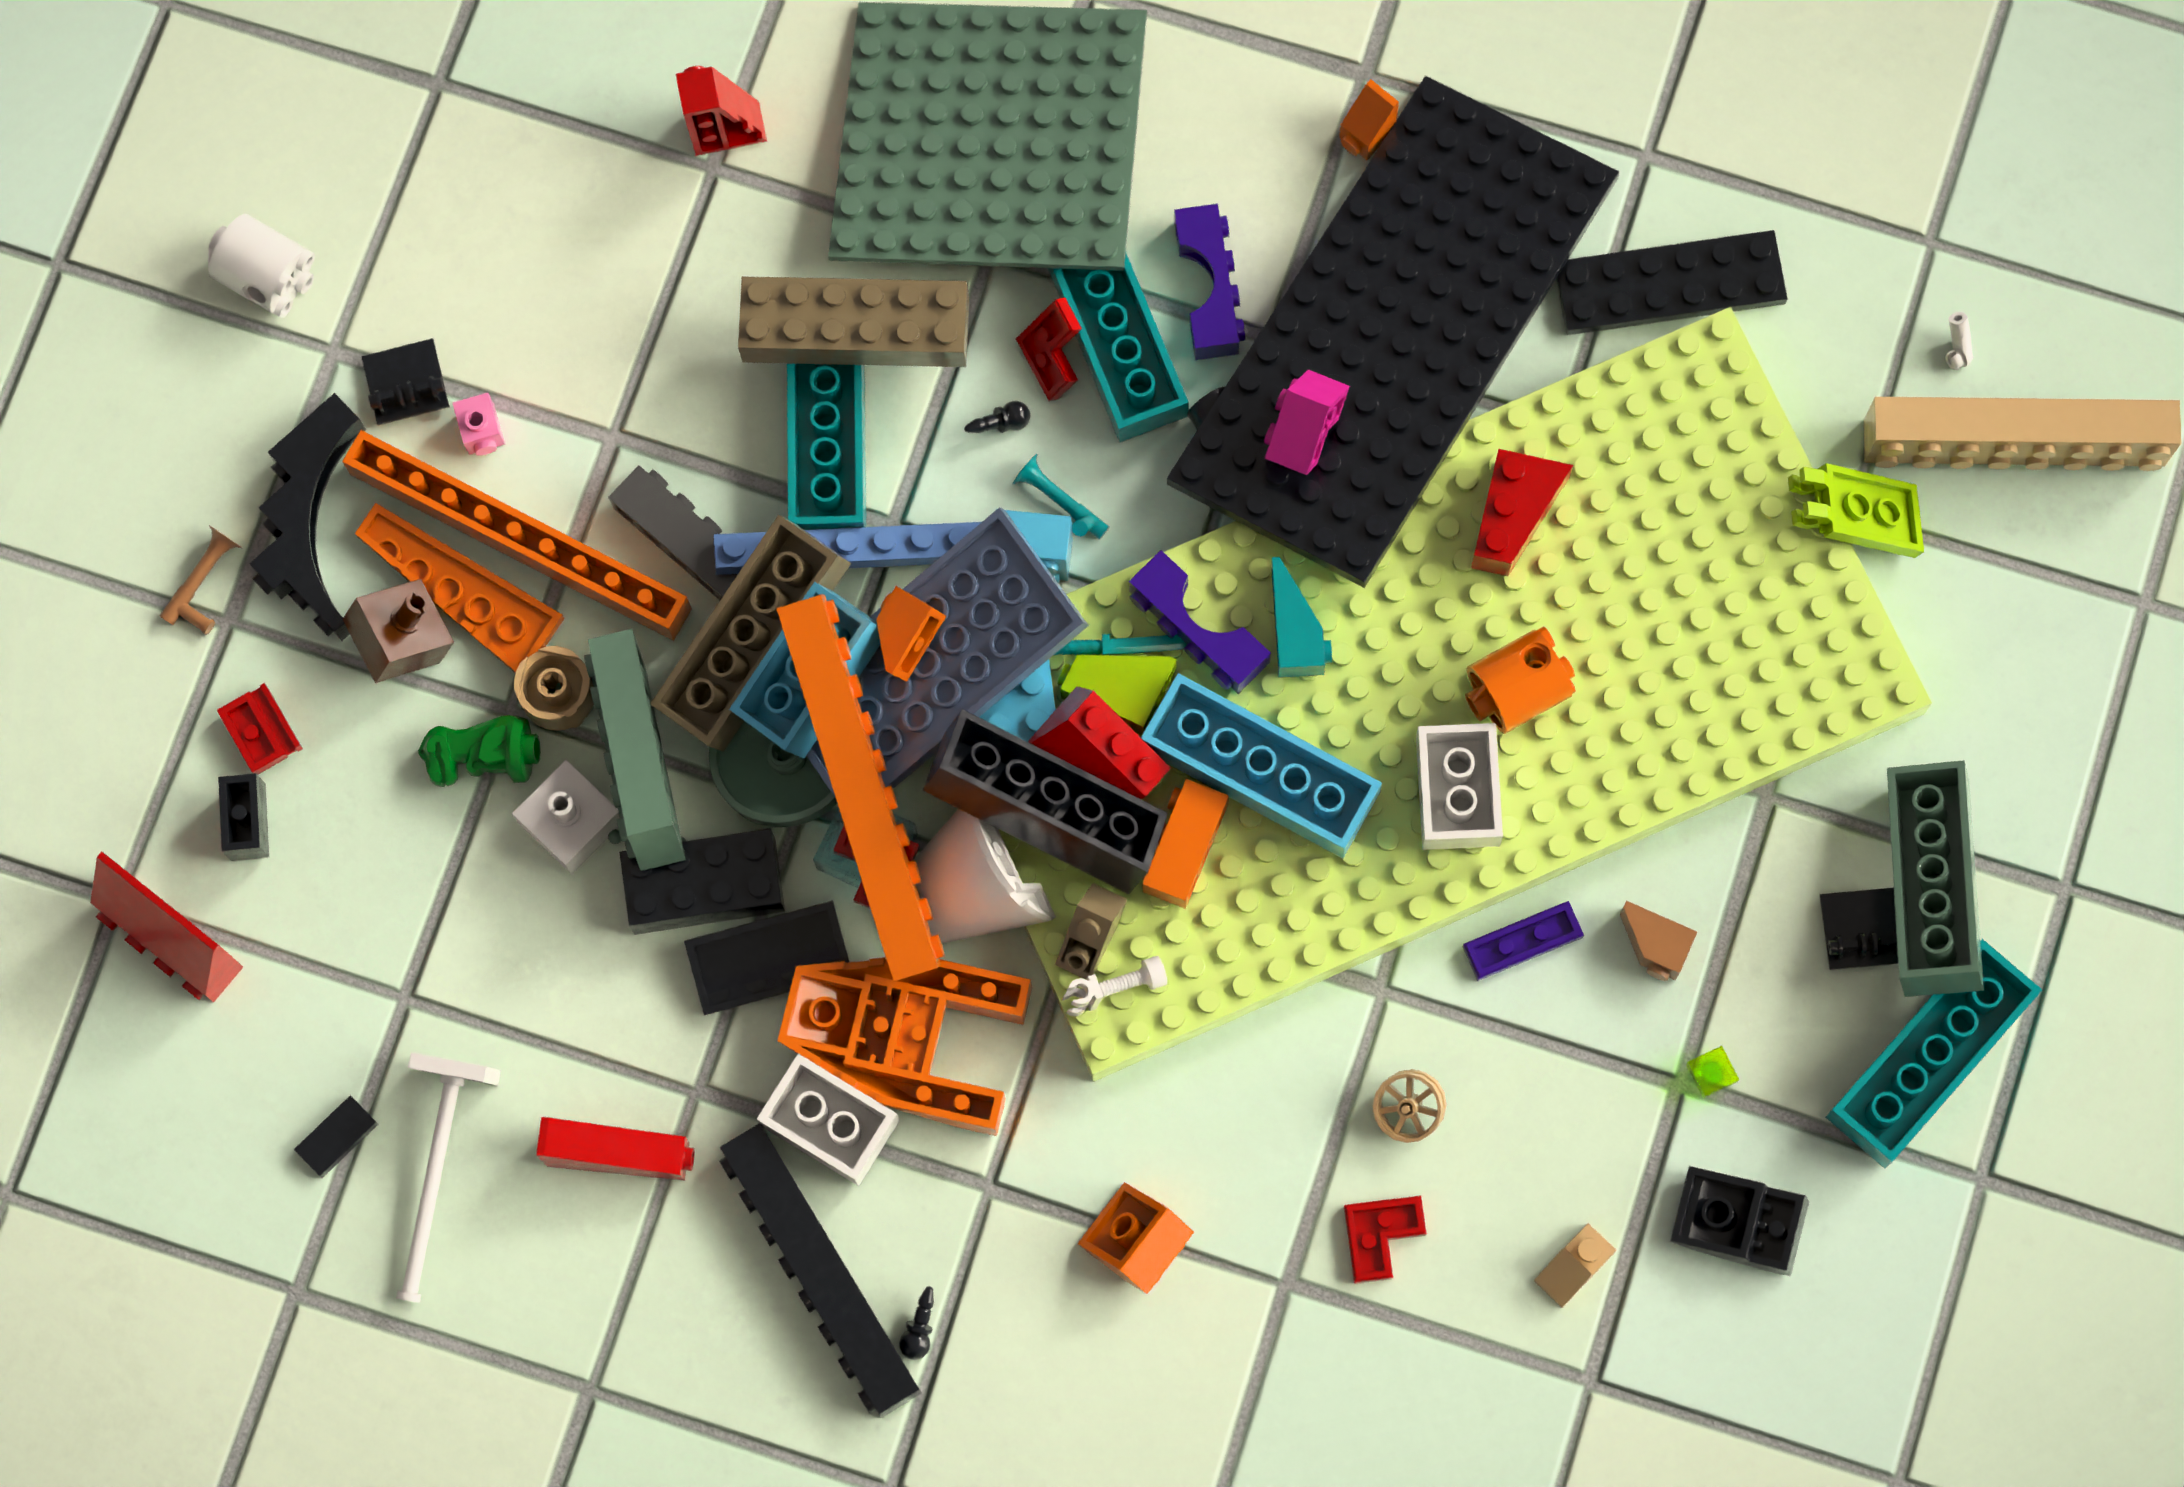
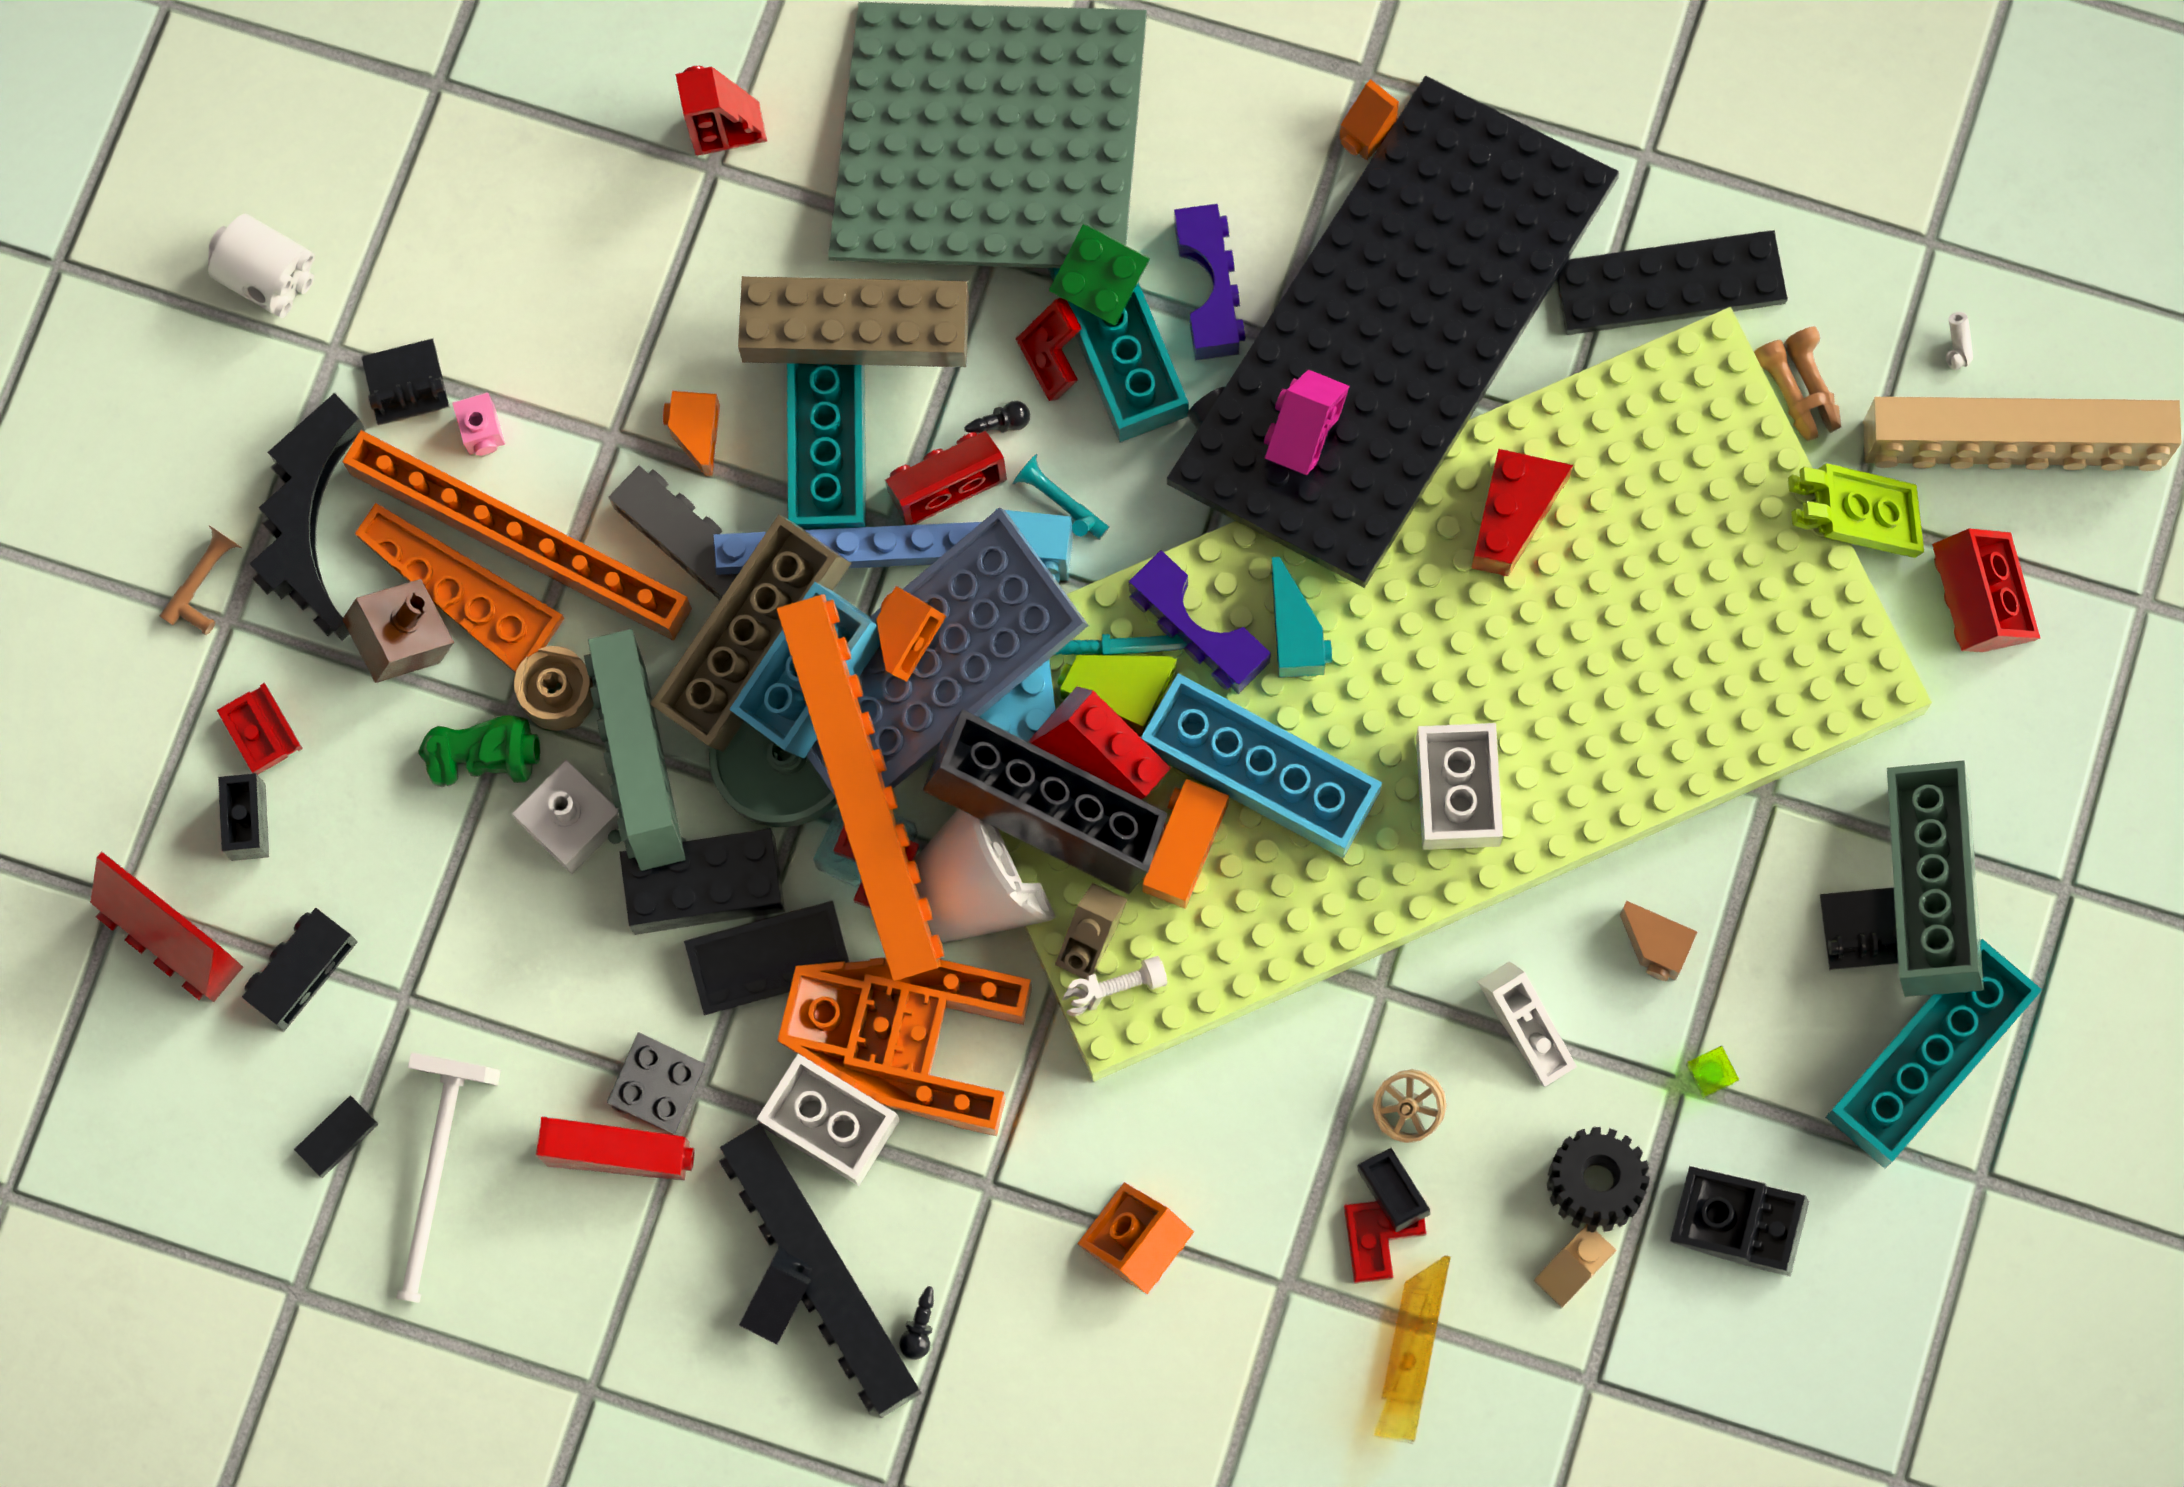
dark purple tile [1462,901,1584,981] -> none
orange cylinder [1465,627,1576,734] -> none
none -> black brick [242,907,358,1032]
none -> hinge [606,1032,706,1134]
none -> orange slope [663,391,720,476]
none -> black hinge [739,1247,812,1345]
none -> red slope [885,431,1007,525]
none -> green plate [1049,224,1151,326]
none -> black tile [1357,1148,1430,1232]
none -> clear yellow wedge [1374,1255,1451,1445]
none -> white slope [1477,961,1577,1087]
none -> black tyre [1547,1127,1650,1232]
none -> medium nougat piece [1753,326,1841,441]
none -> red slope [1932,528,2041,652]

